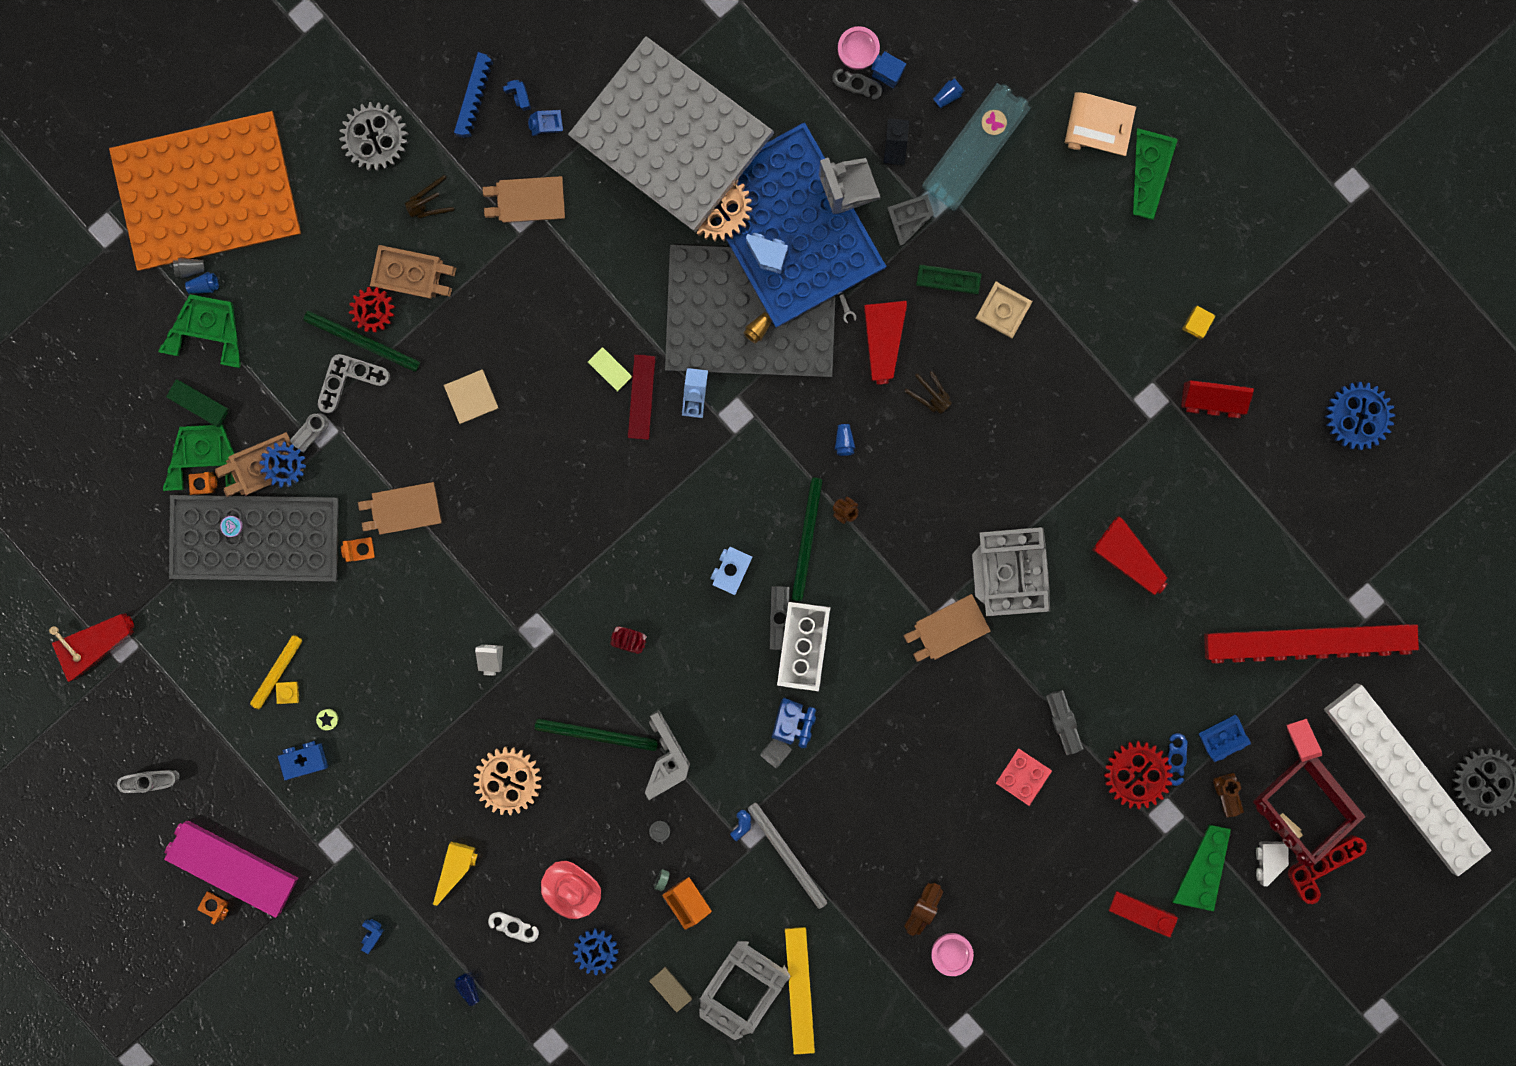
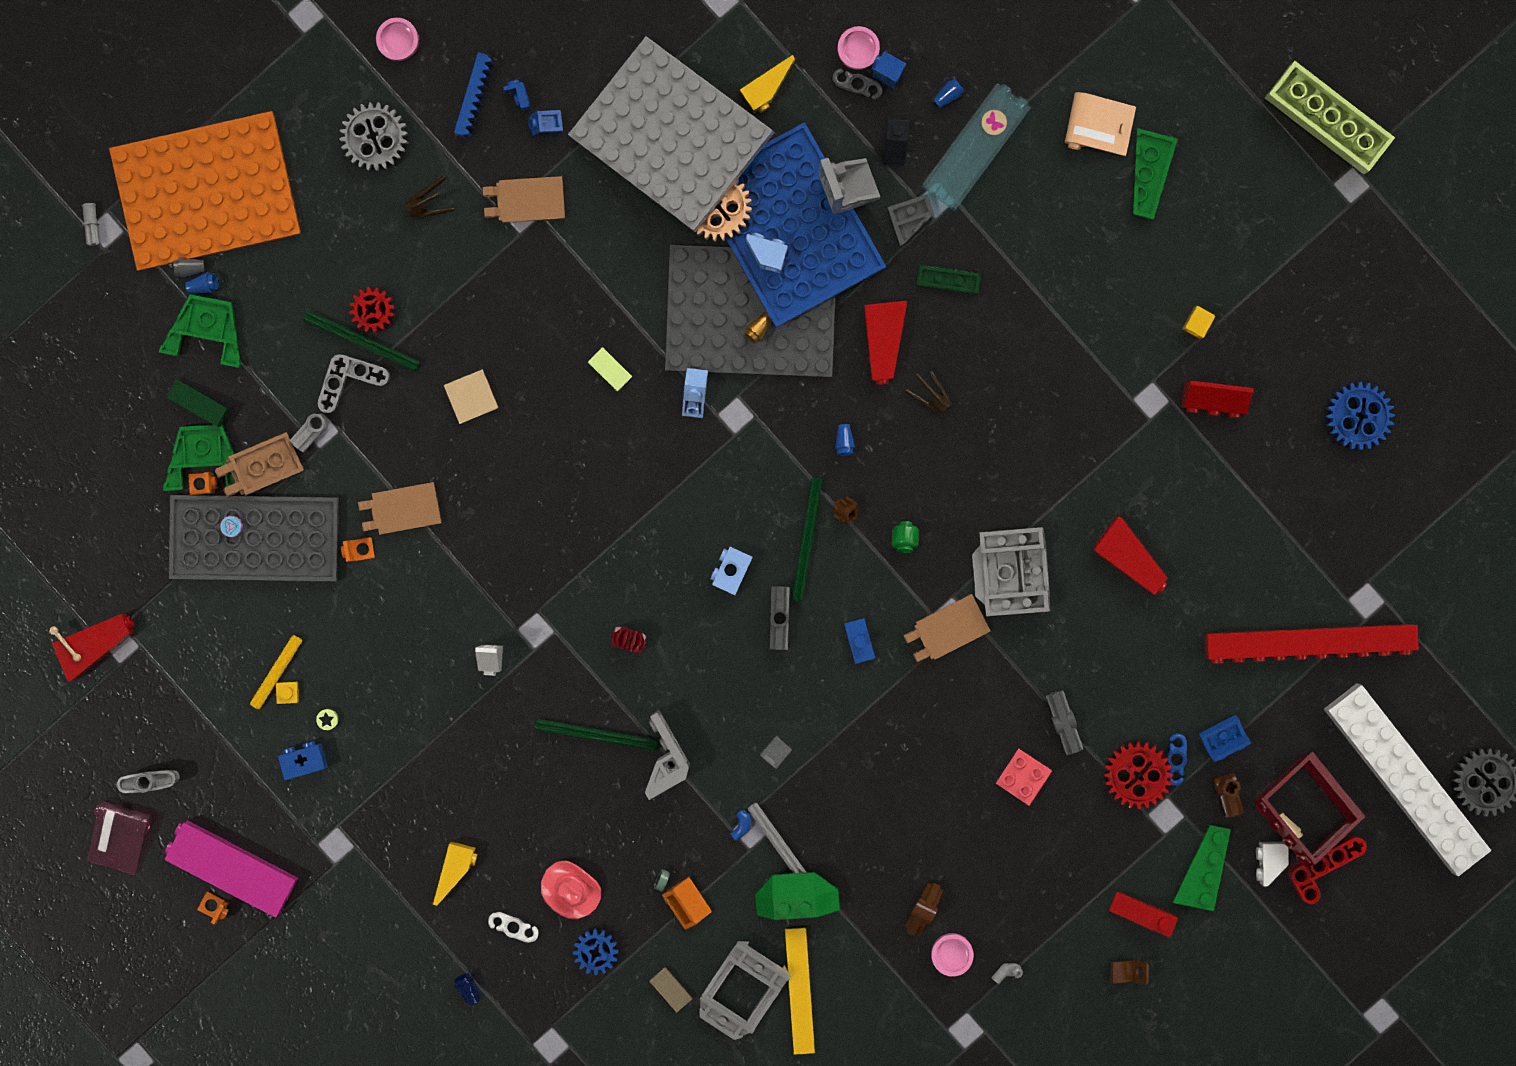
blue gear [259,442,306,488] -> none
blue bracket [361,919,384,954] -> none
medium nougat tile [370,245,456,299] -> none
light nougat gear [474,747,542,815] -> none
dark red tile [628,355,656,440] -> none
dark grey piece [649,821,670,842] -> none
plate [771,698,816,748] -> none
white slope [777,602,830,691] -> none
light grey hand [839,294,856,323] -> none
tan tile [975,282,1033,338] -> none
coral tile [1287,719,1322,762] -> none
none -> light grey axle [82,203,99,246]
none -> clear pink door [87,801,152,875]
none -> bright pink piece [376,18,419,61]
none -> yellow slope [740,55,795,113]
none -> green wedge [755,872,840,920]
none -> blue tile [844,618,875,664]
none -> green head [892,521,919,553]
none -> light grey arm [991,963,1023,984]
none -> reddish brown bracket [1111,960,1149,984]
none -> yellowish green brick [1265,61,1395,174]

